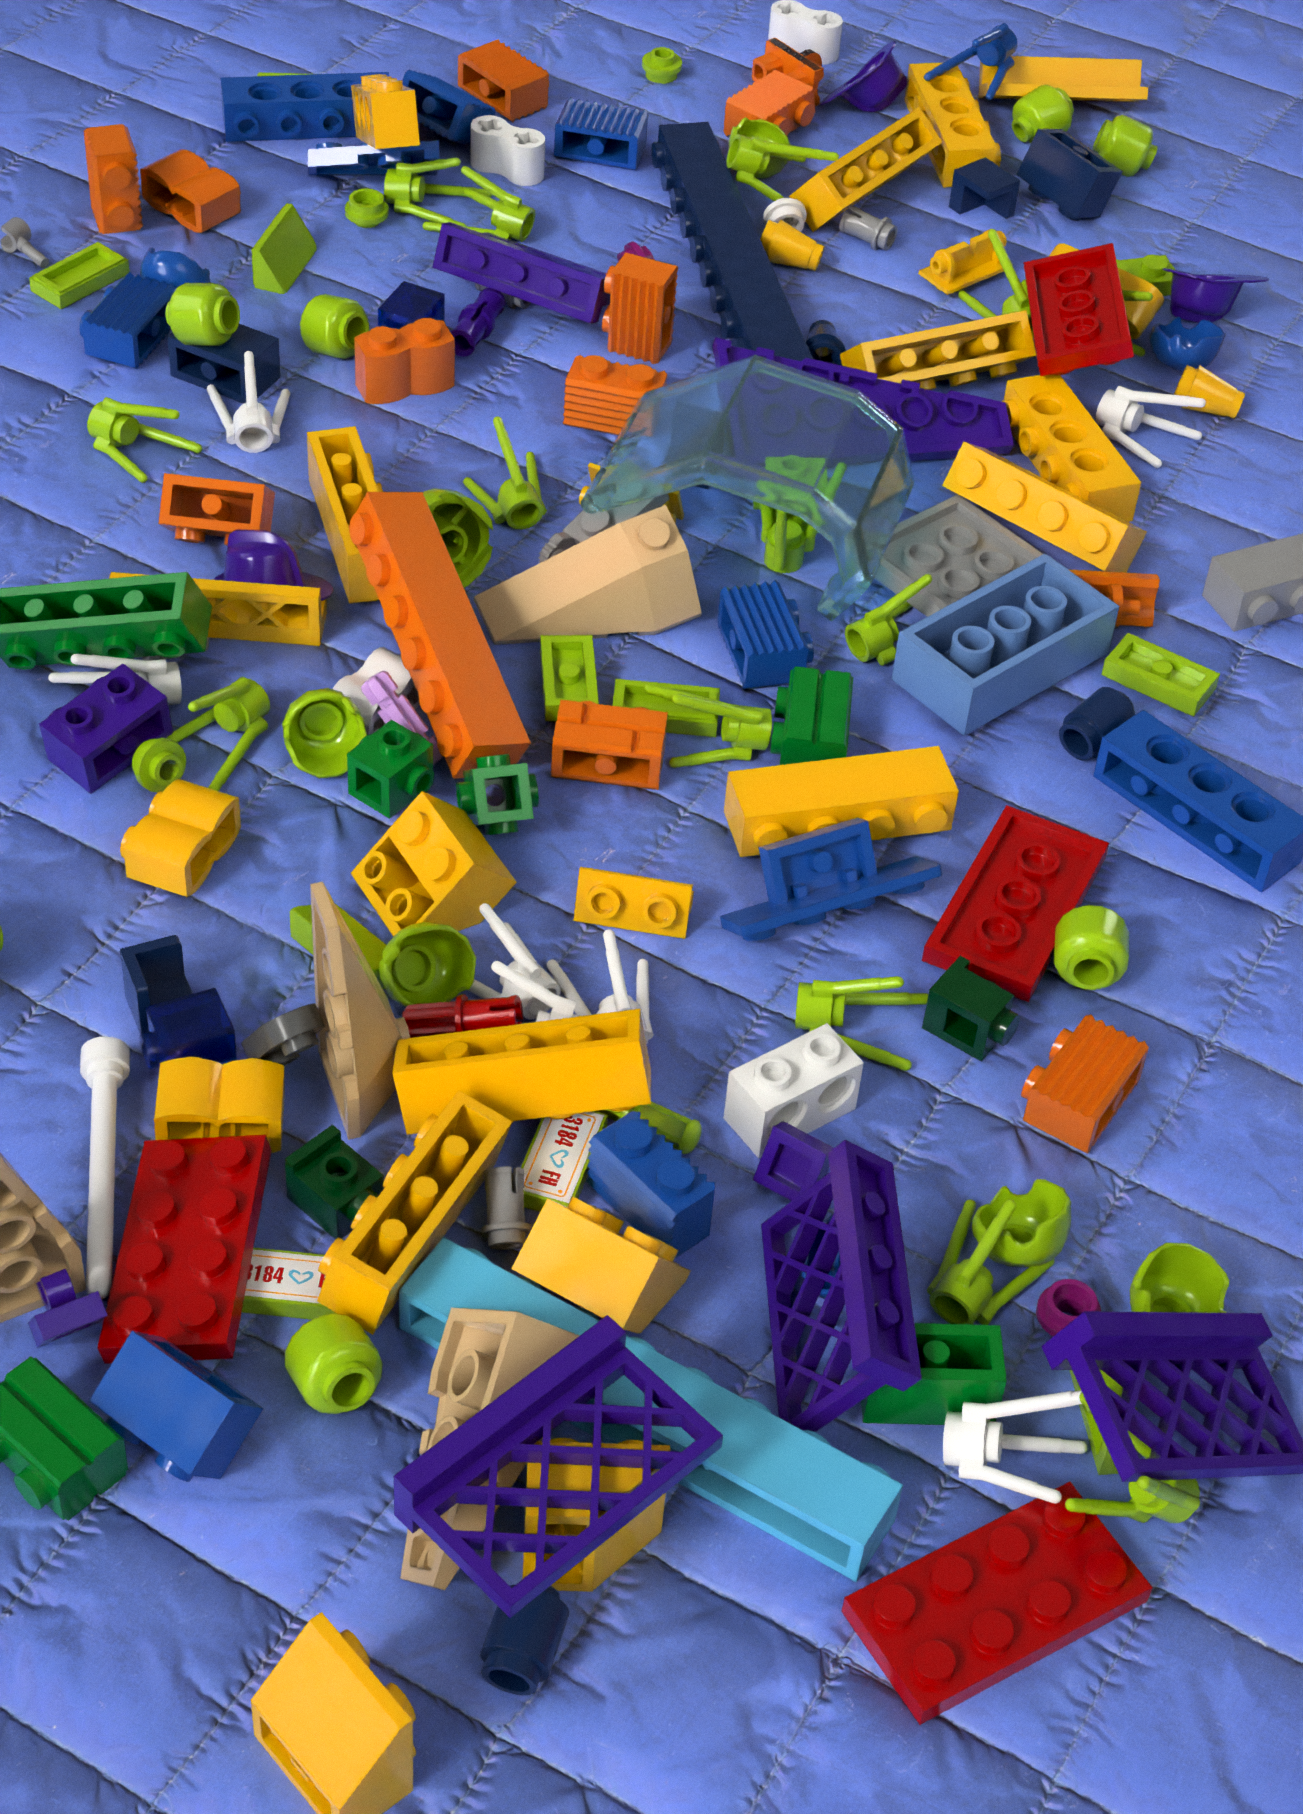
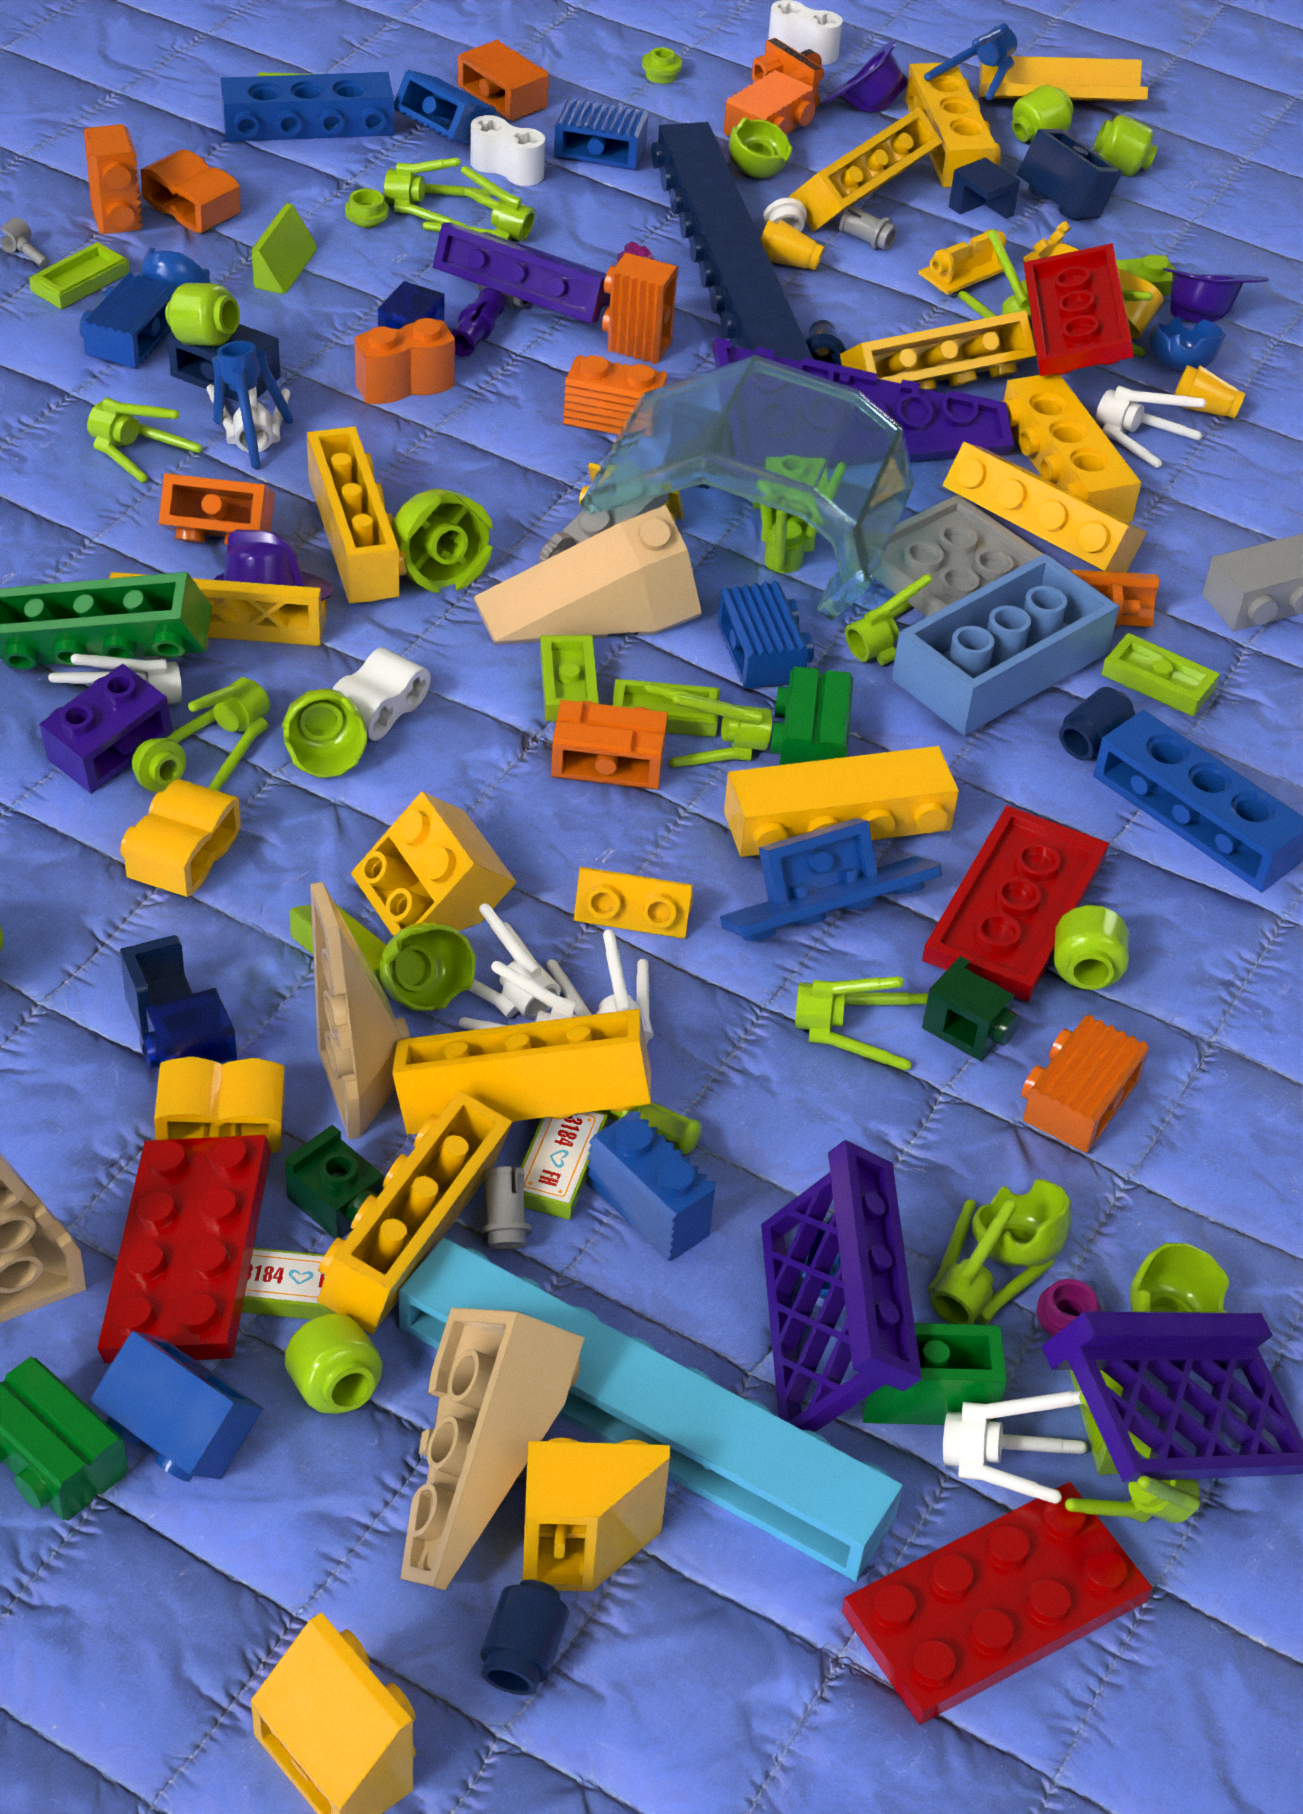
dark purple tile [28,1269,108,1348] -> none
white piece [80,1037,130,1299] -> none
dark grey plate [241,1003,325,1066] -> none
lime head [300,294,370,359] -> none
blue wing [307,140,440,175] -> none
green brick [347,719,434,819] -> none
orange brick [349,492,531,779] -> none
yellow brick [351,74,420,149] -> none
lavender axle [361,670,443,765] -> none
dark purple fence [393,1315,723,1618] -> none
red axle [402,994,523,1038] -> none
green brick [456,754,539,835] -> none
lime plant [463,416,547,530] -> none
yellow slope [511,1197,691,1334] -> none
white brick [723,1023,864,1159] -> none
lime plant [726,134,839,201] -> none
dark purple tile [753,1121,834,1201] -> none
none -> blue plant [212,341,293,469]
none -> yellow plant [1023,221,1071,262]

